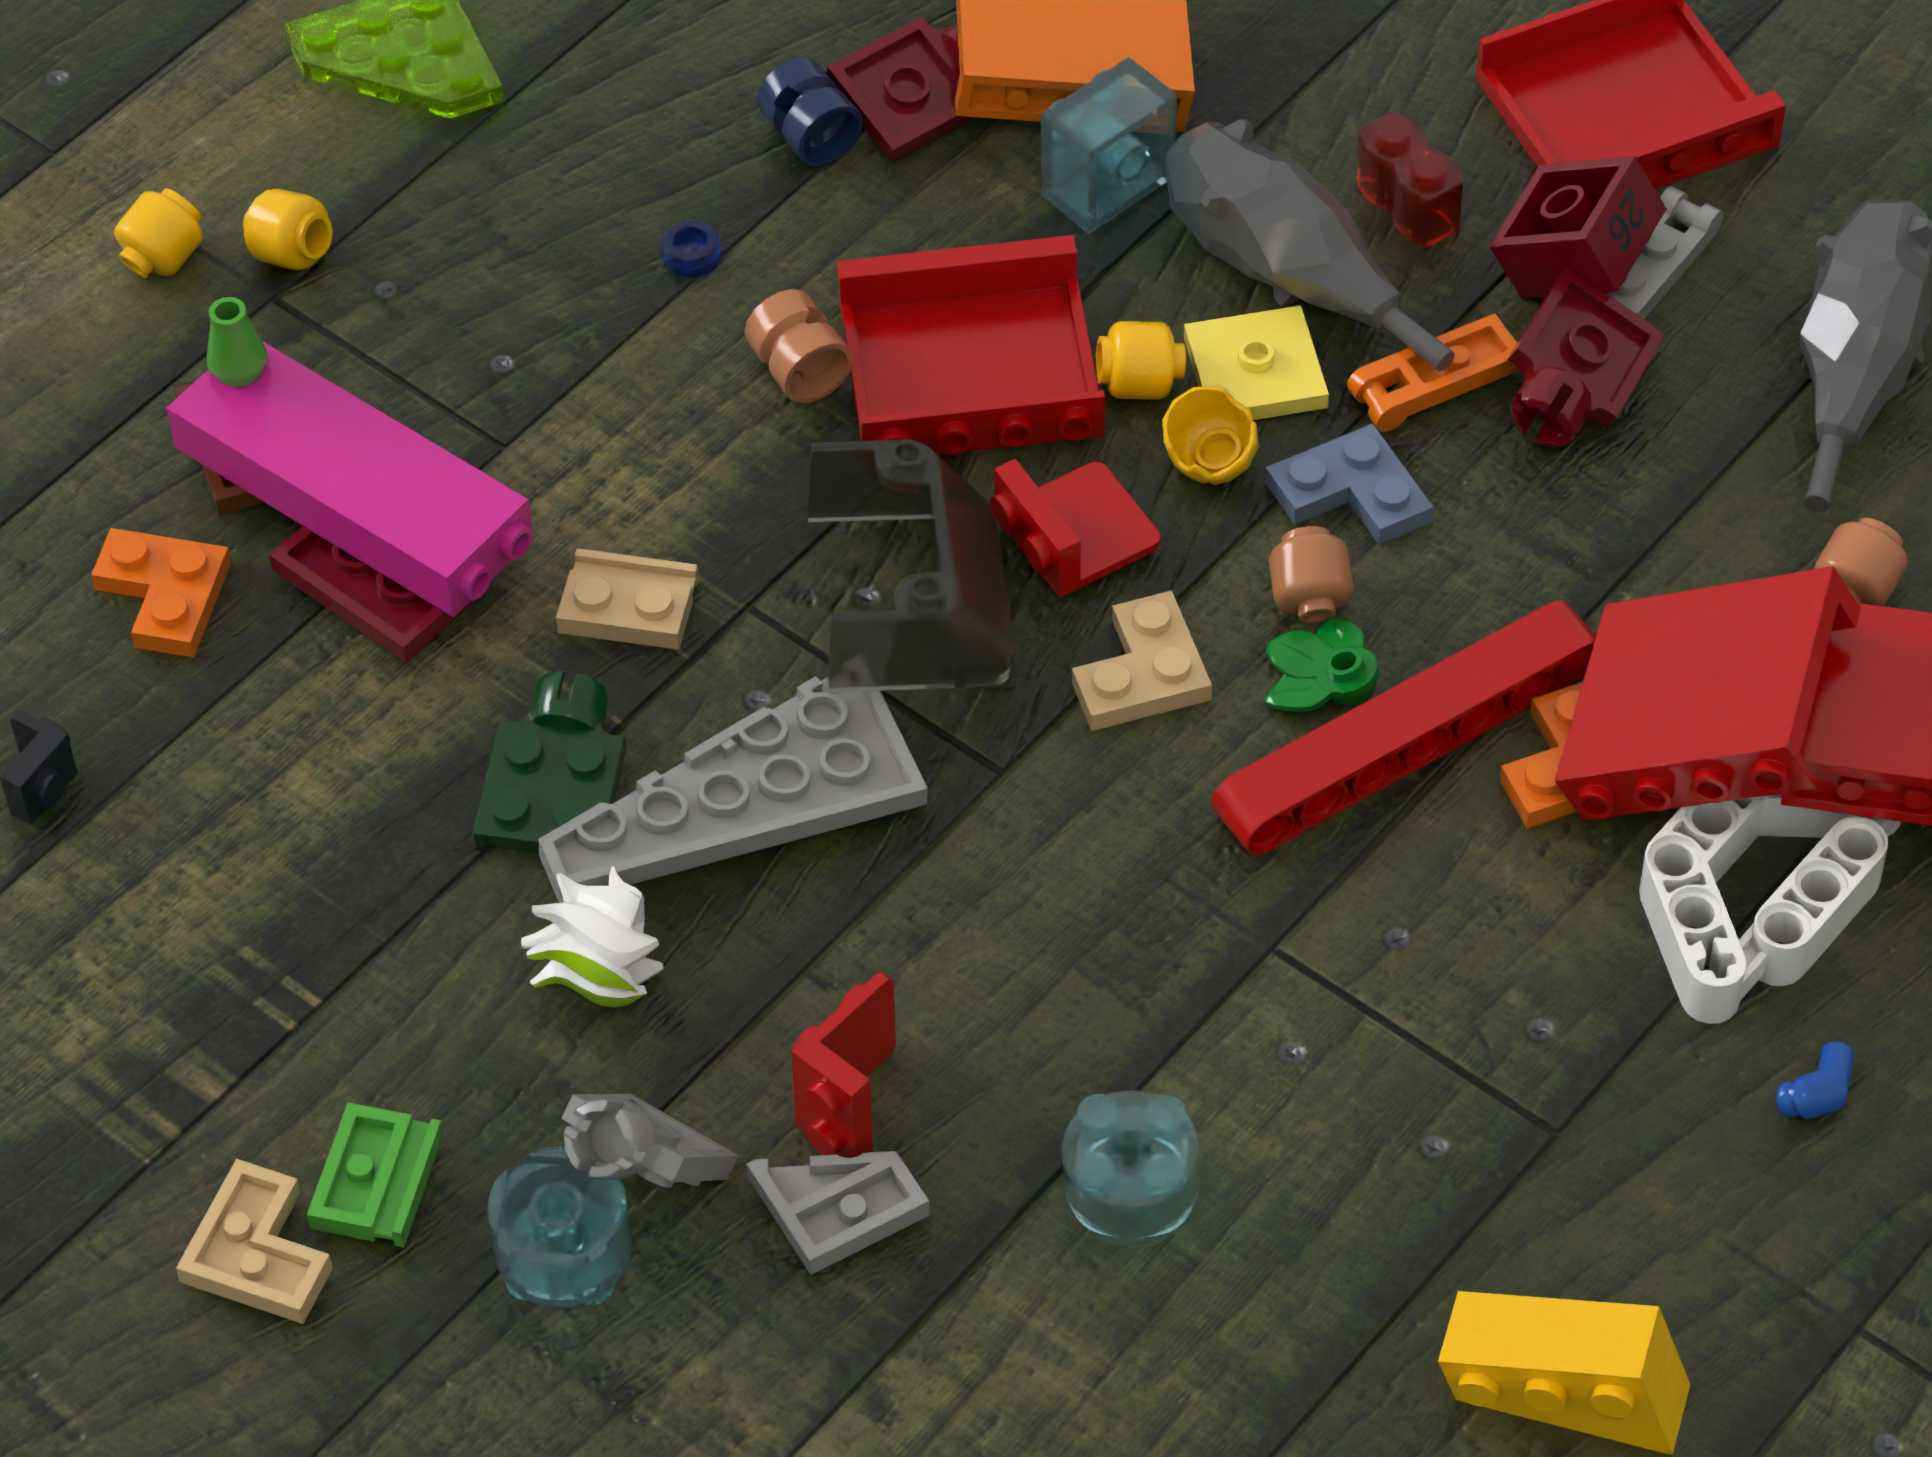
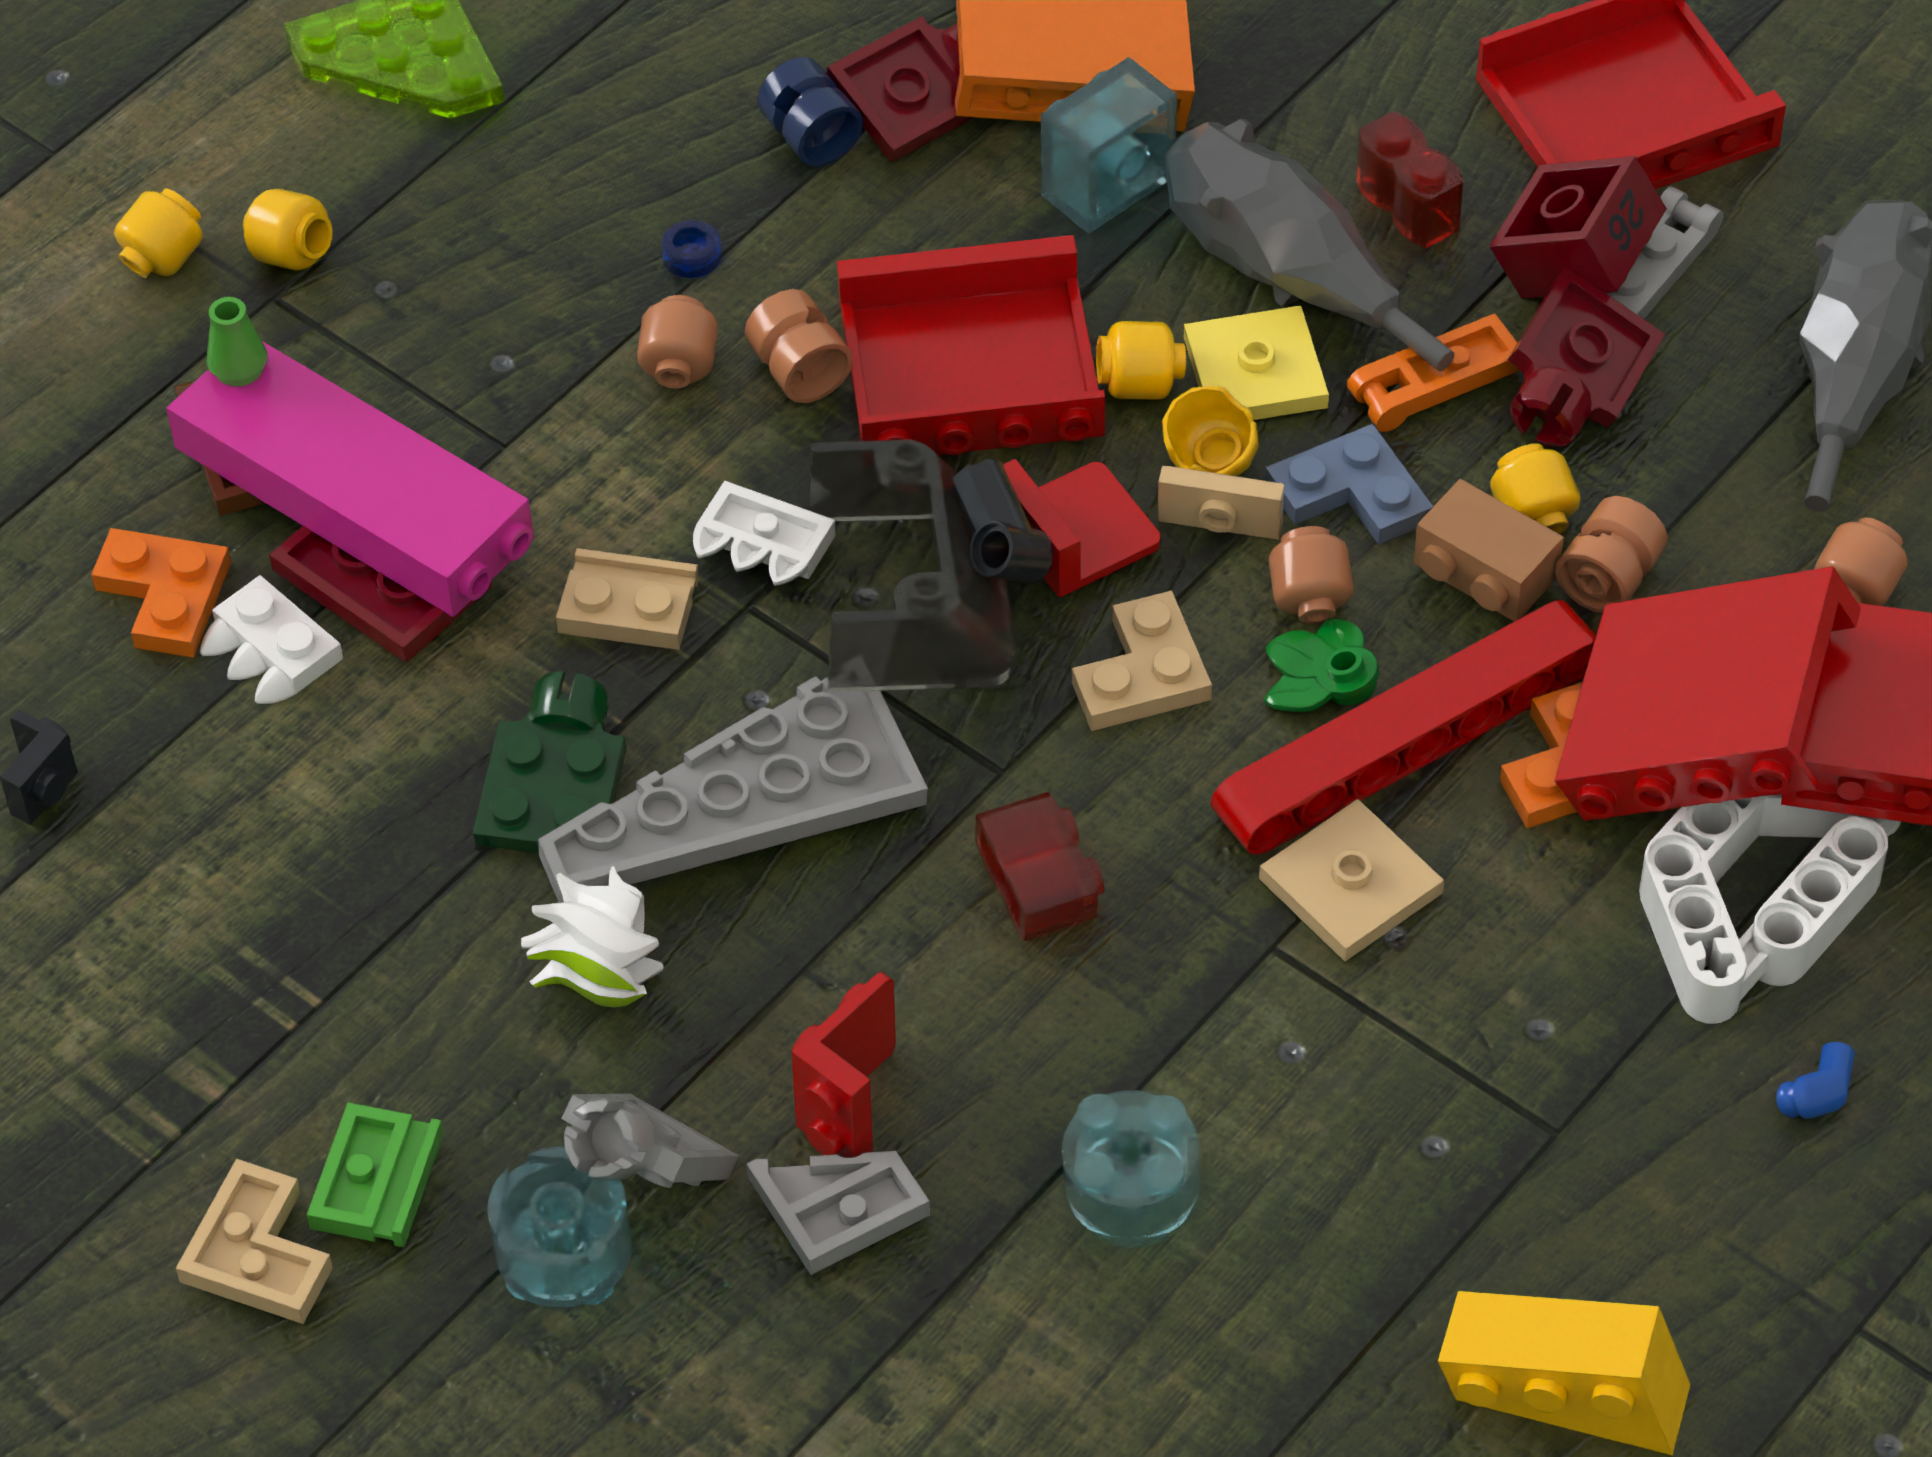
none -> white plate [200,575,343,704]
none -> nougat head [637,295,718,389]
none -> white plate [693,481,836,586]
none -> black piece [952,459,1053,584]
none -> clear red brick [975,792,1105,941]
none -> tan plate [1158,466,1285,540]
none -> tan plate [1259,799,1444,962]
none -> medium nougat brick [1414,479,1564,622]
none -> yellow head [1490,444,1580,534]
none -> nougat wheel [1555,496,1669,614]

